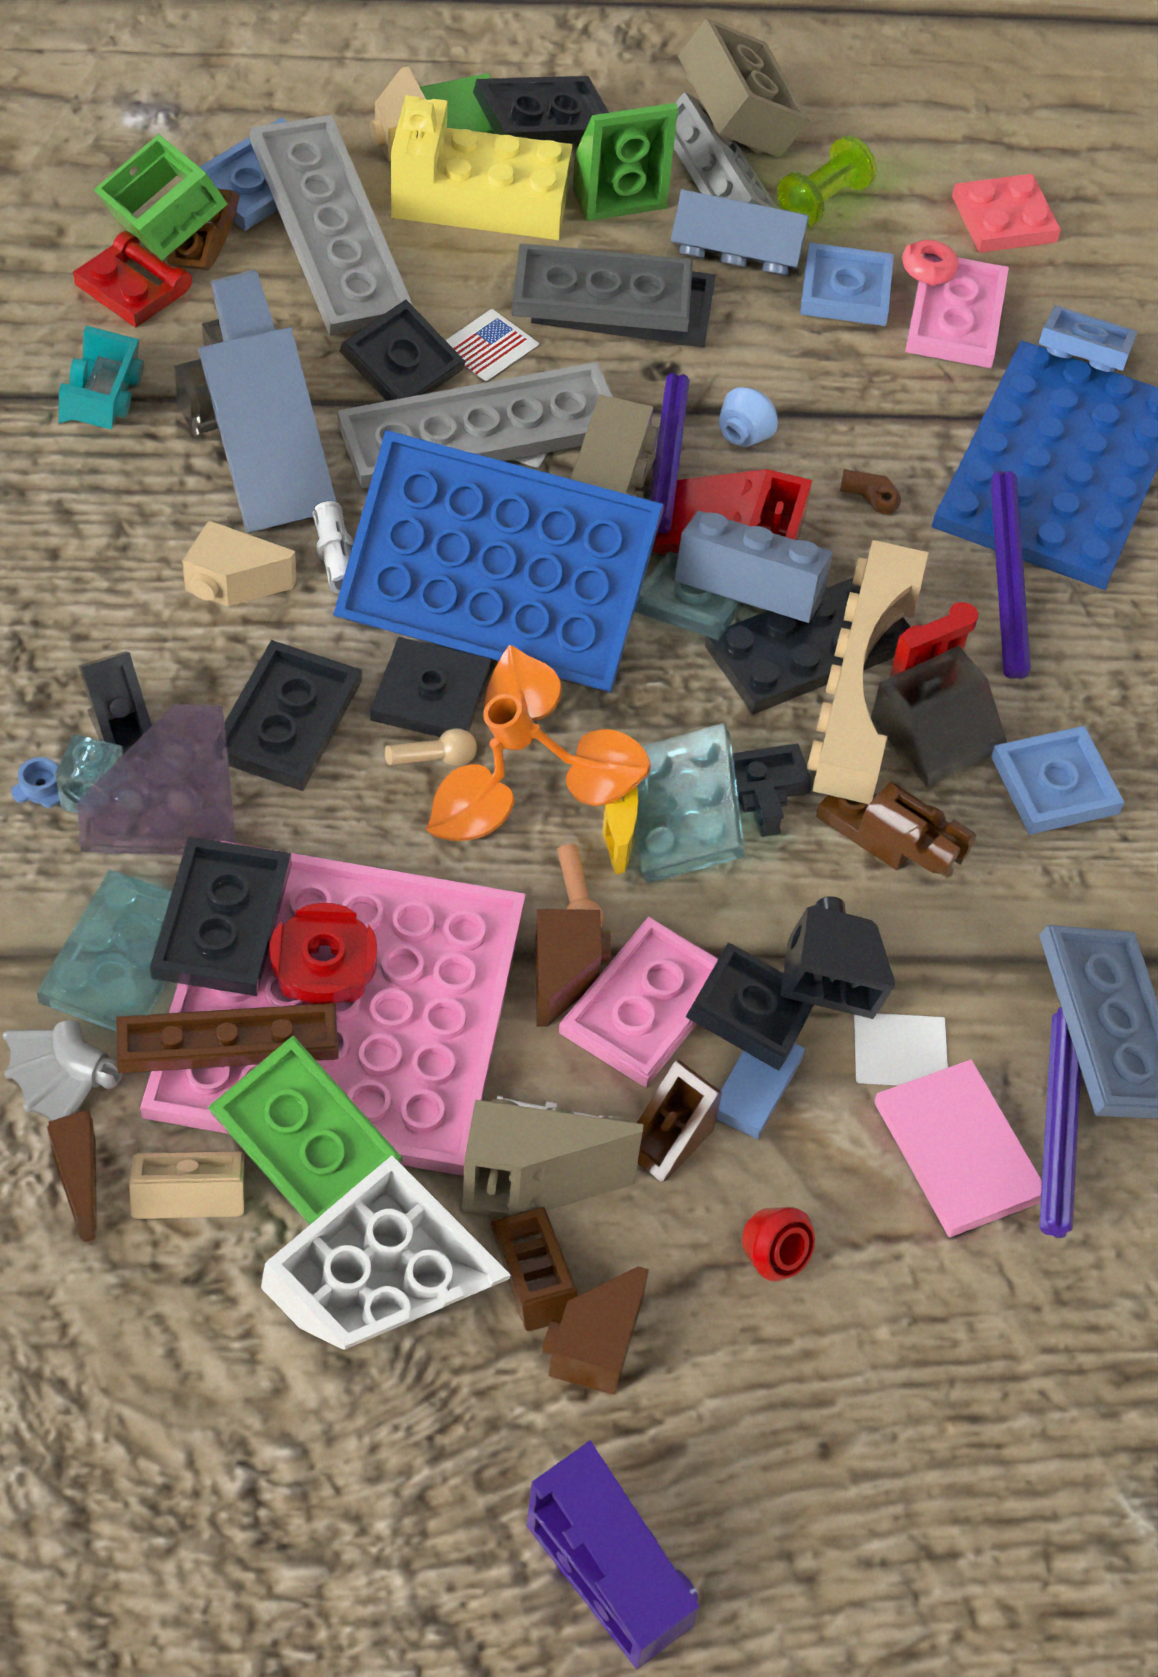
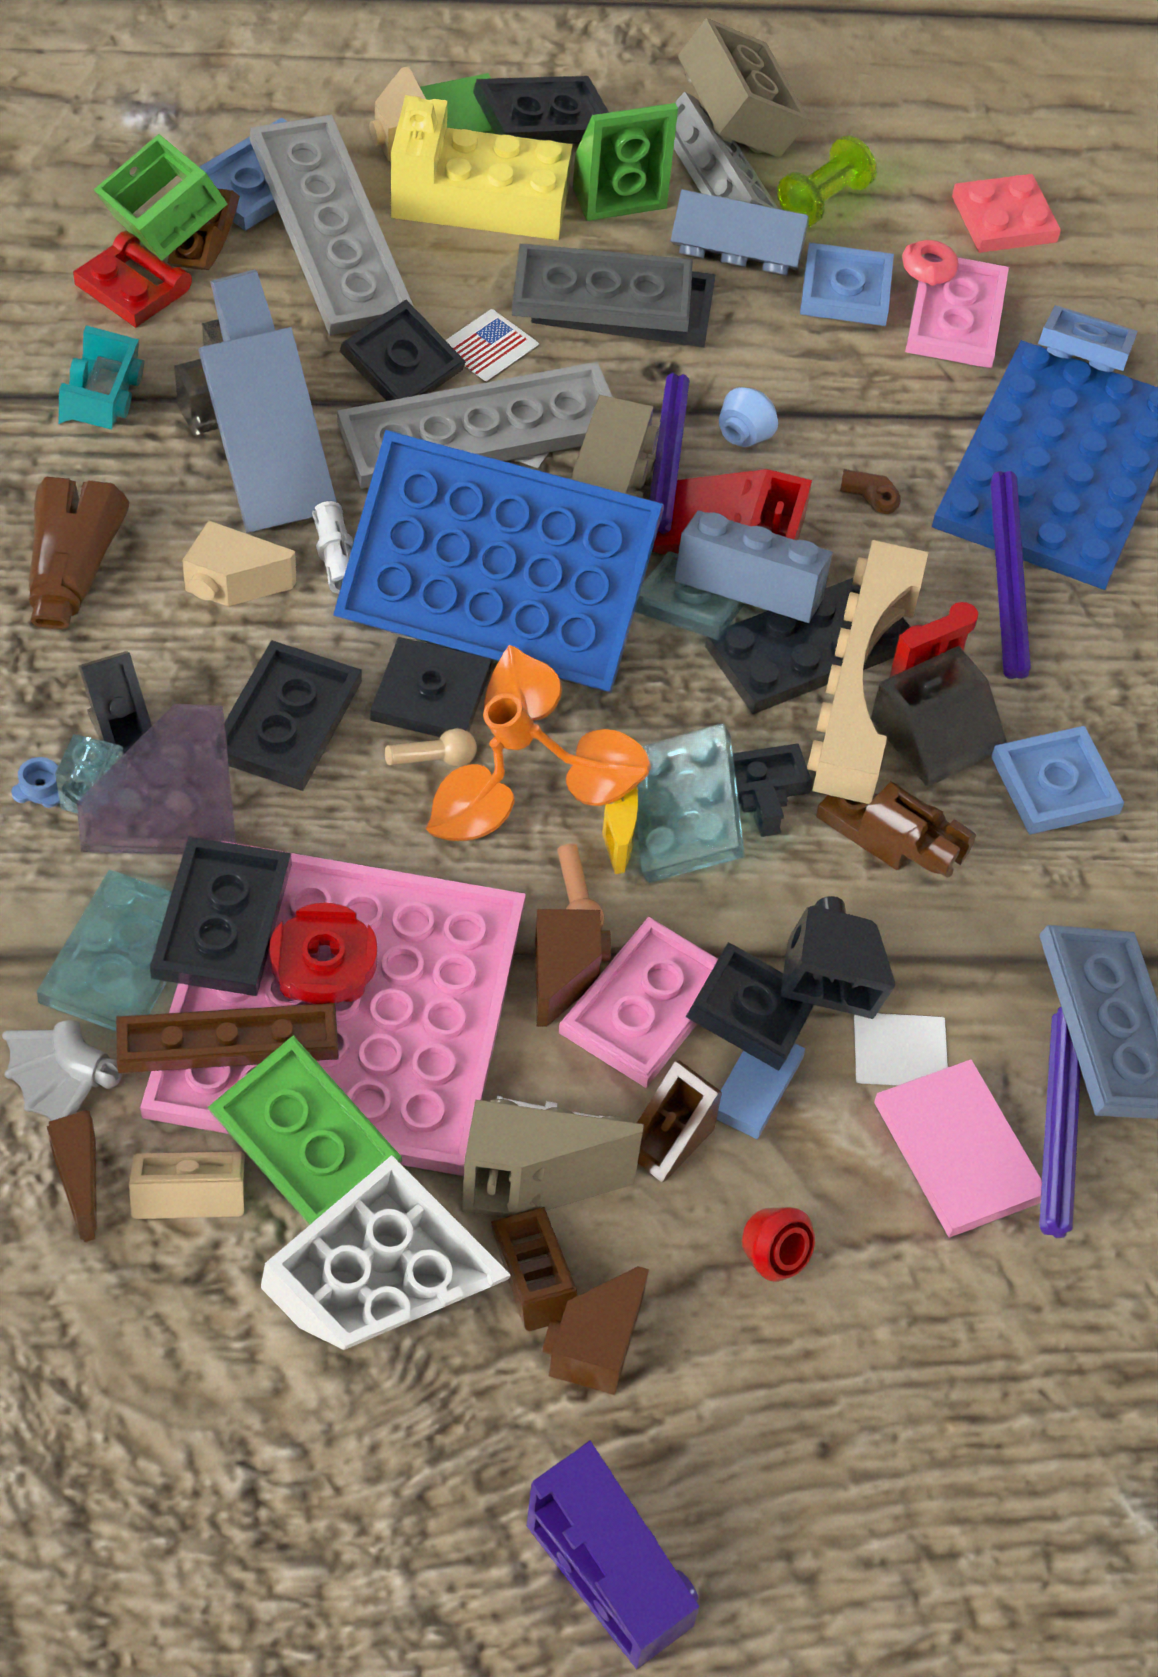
none -> reddish brown piece [29,476,130,629]

